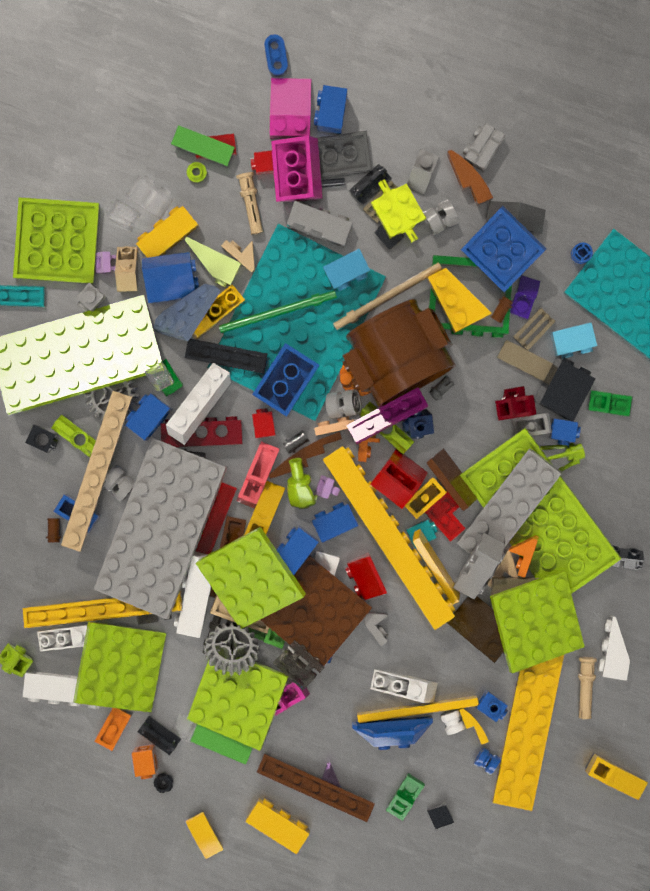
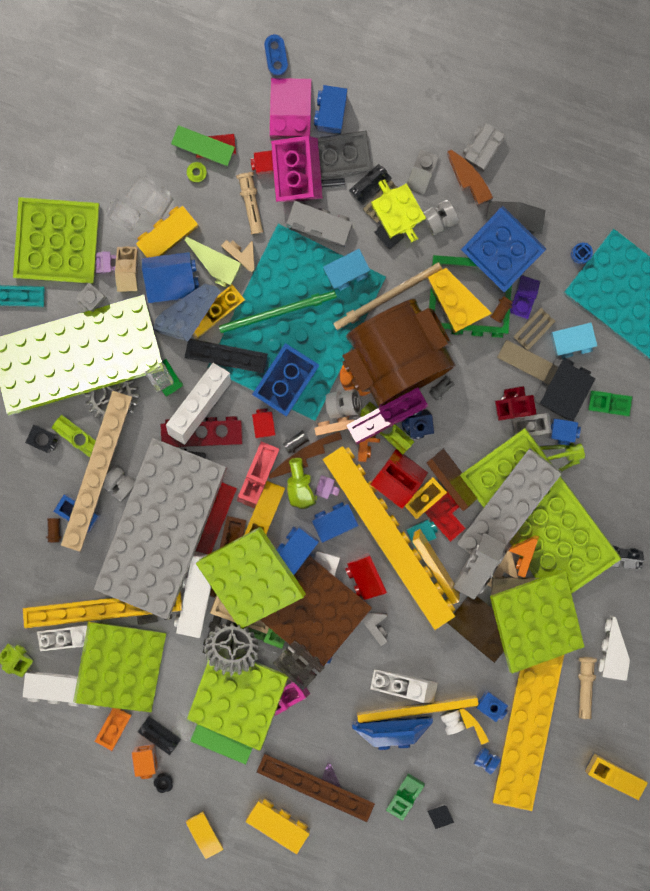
blue brick [126,393,173,441] -> none

